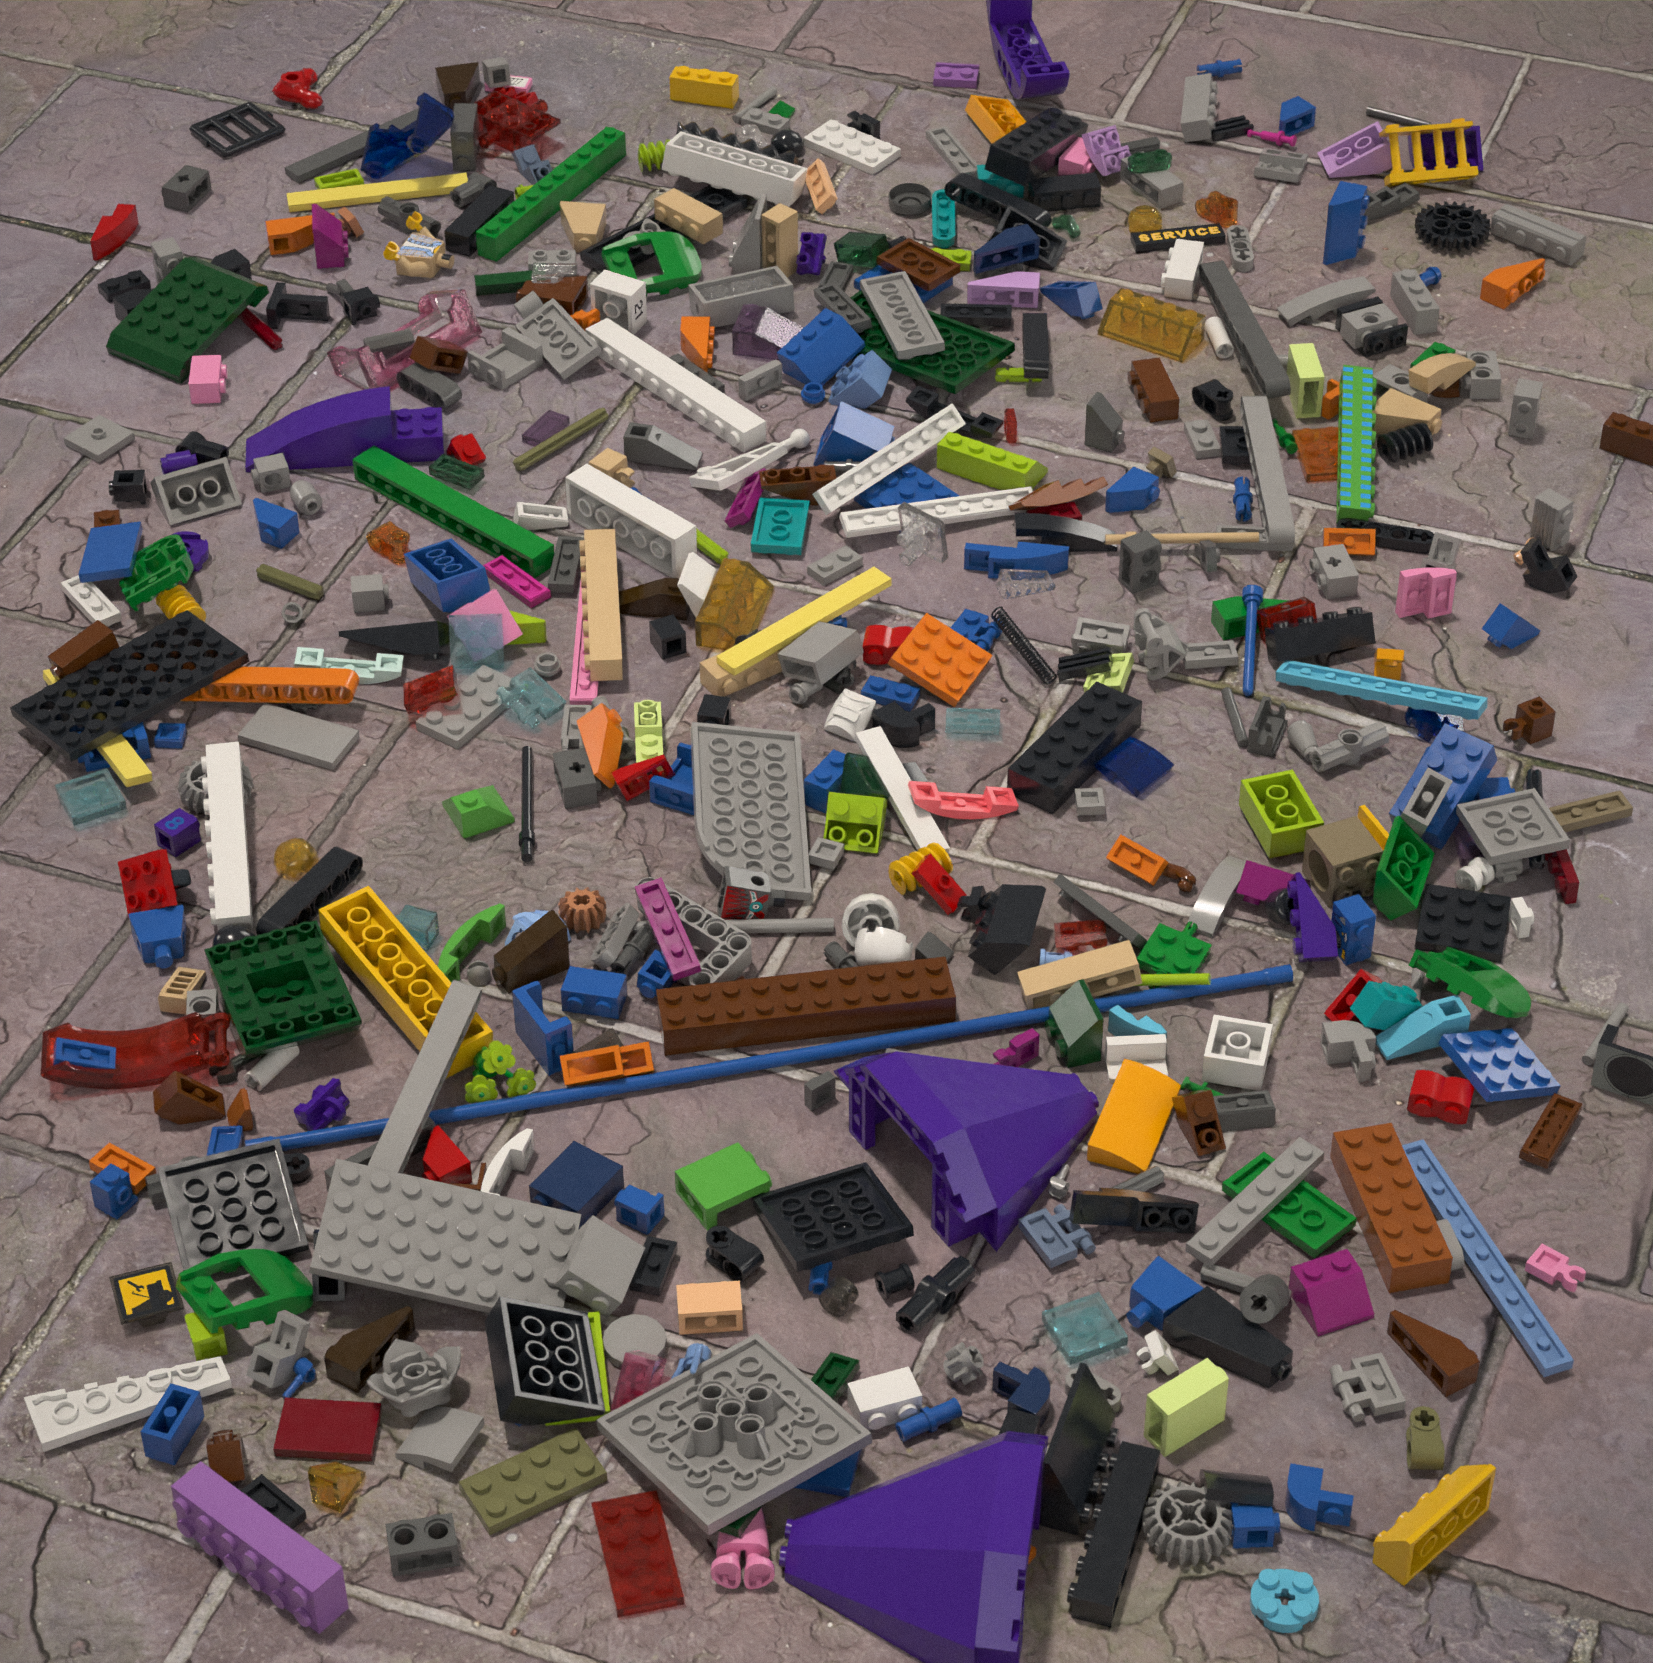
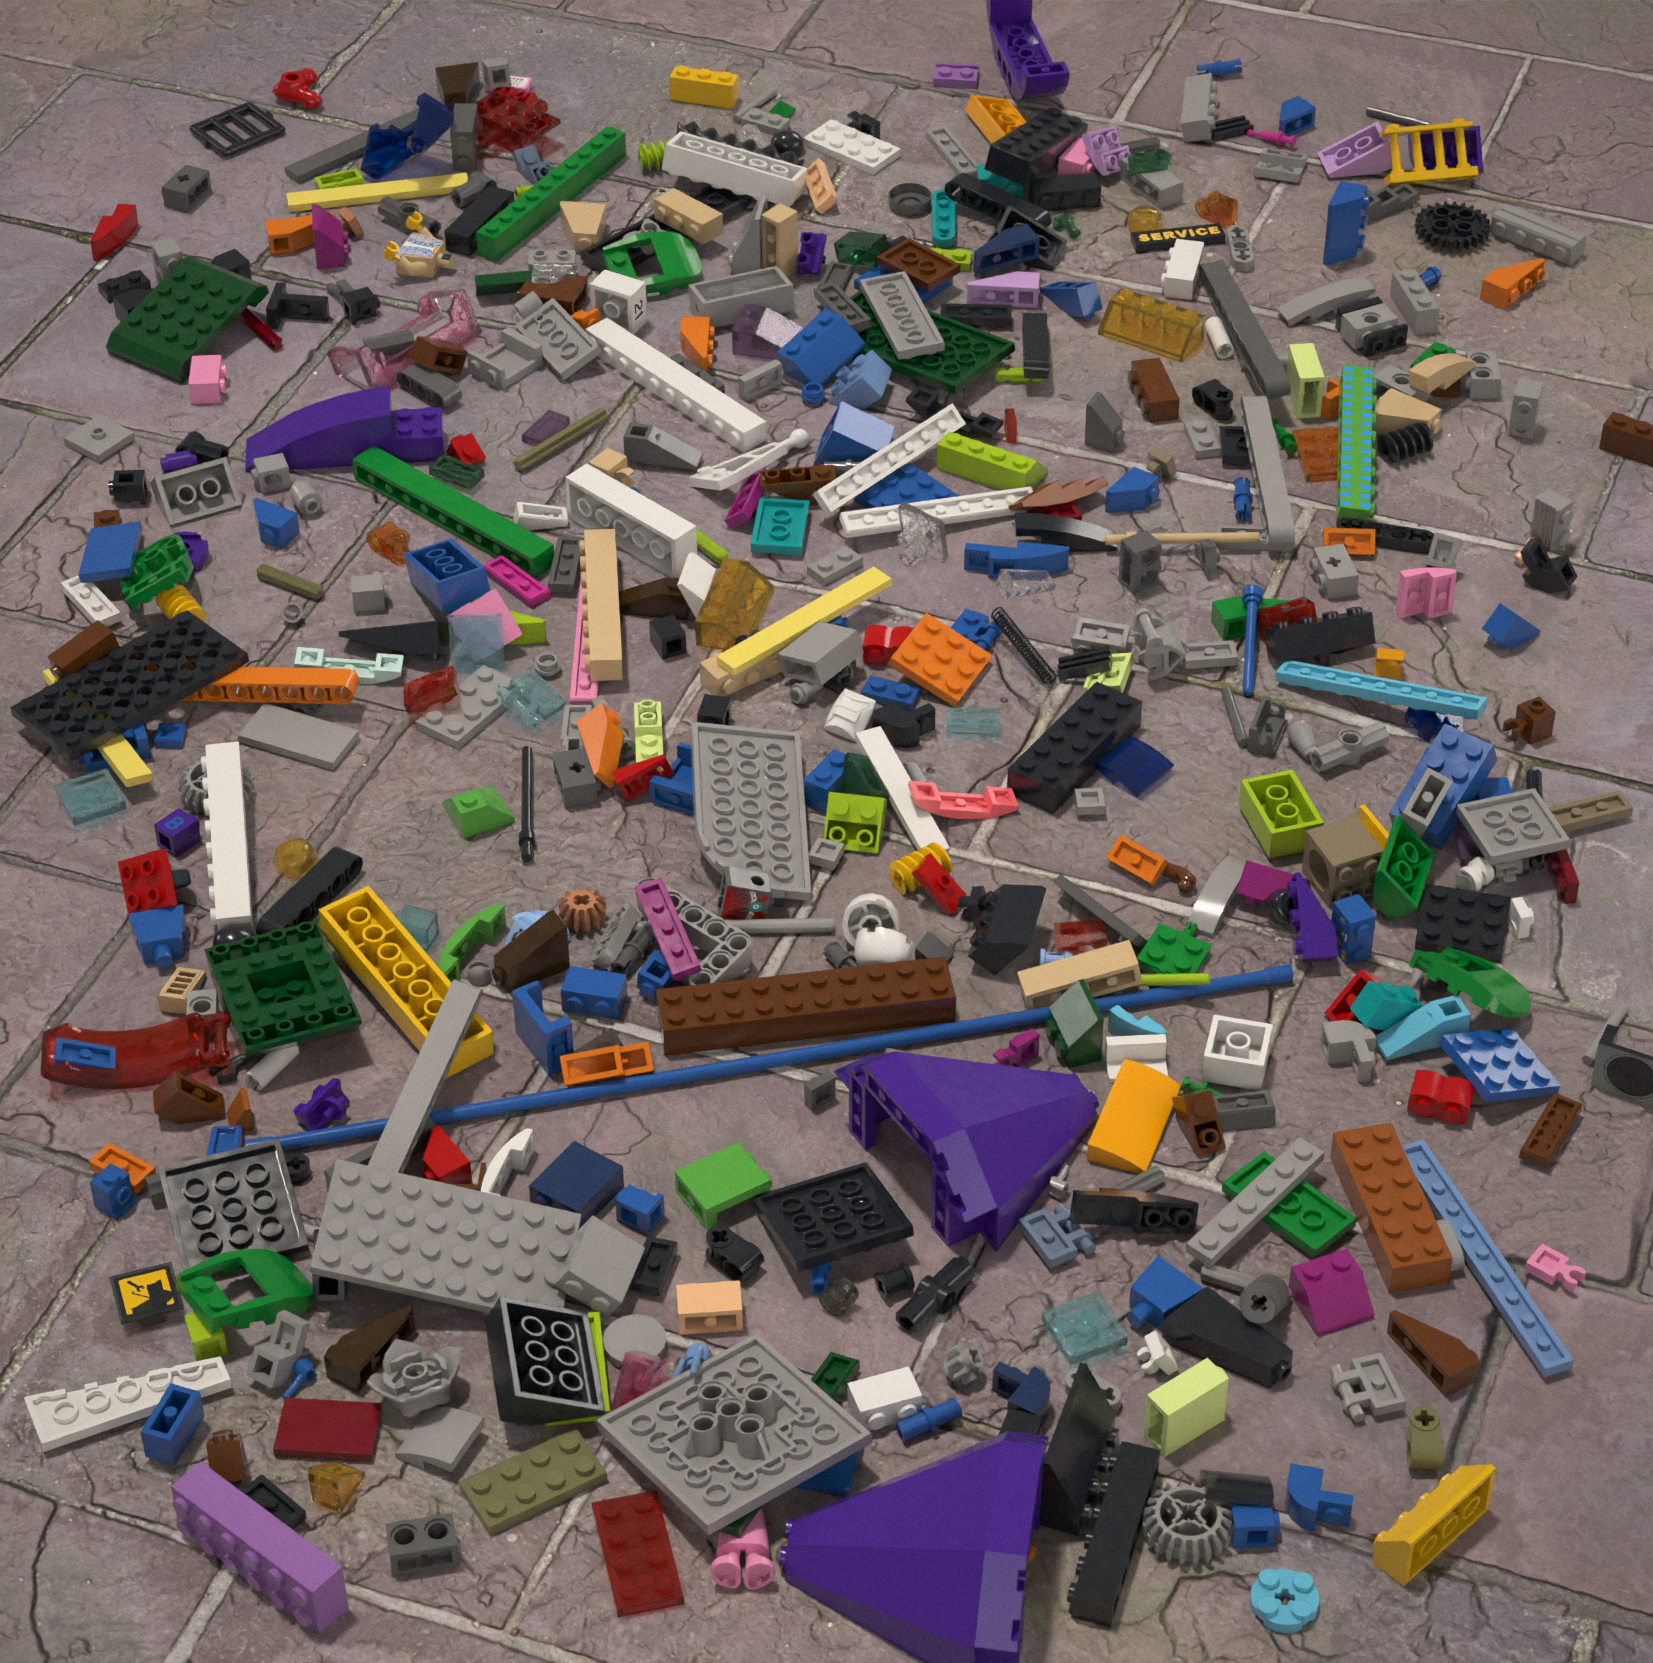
lime plant [465,1040,536,1104] -> none

